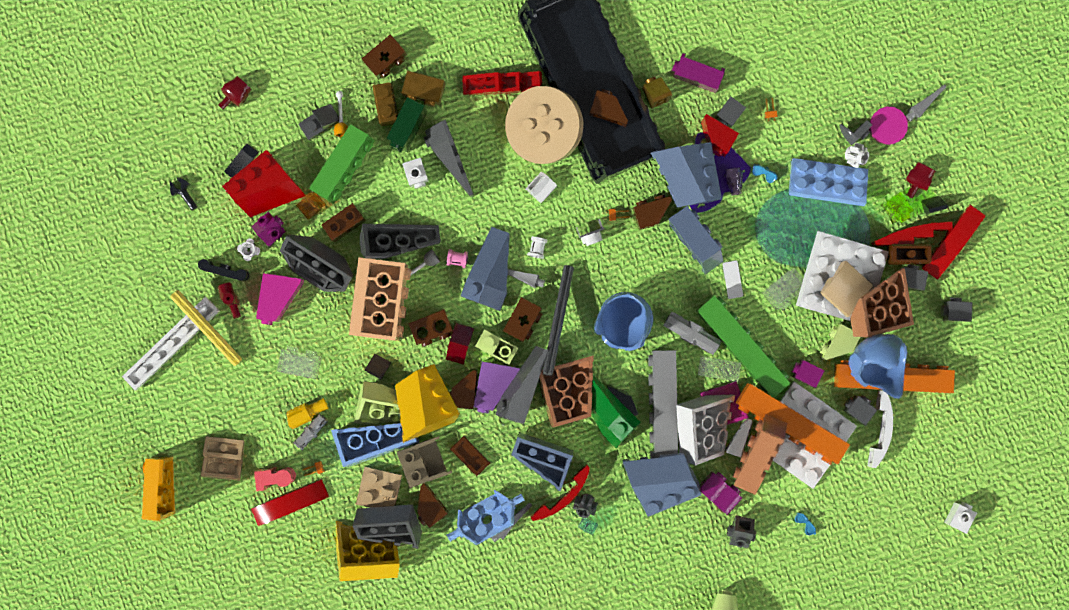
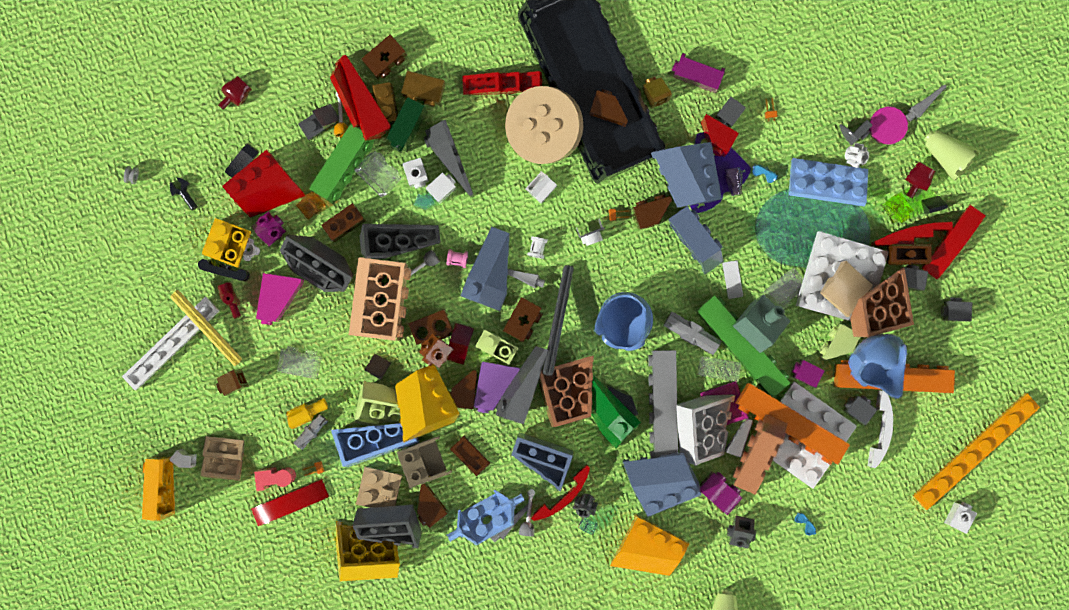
none -> light grey bush [124,166,139,184]
none -> white piece [169,449,197,468]
none -> yellow slope [201,218,252,268]
none -> reddish brown slope [216,369,249,396]
none -> red wedge [330,55,391,141]
none -> clear piece [354,151,402,197]
none -> clear light blue piece [414,193,436,211]
none -> dark orange brick [419,333,453,367]
none -> white brick [426,173,456,204]
none -> hinge [519,489,535,536]
none -> light orange wedge [610,515,689,576]
none -> sand green brick [733,294,790,353]
none -> light orange plate [912,393,1041,510]
none -> yellowish green cone [925,130,981,181]

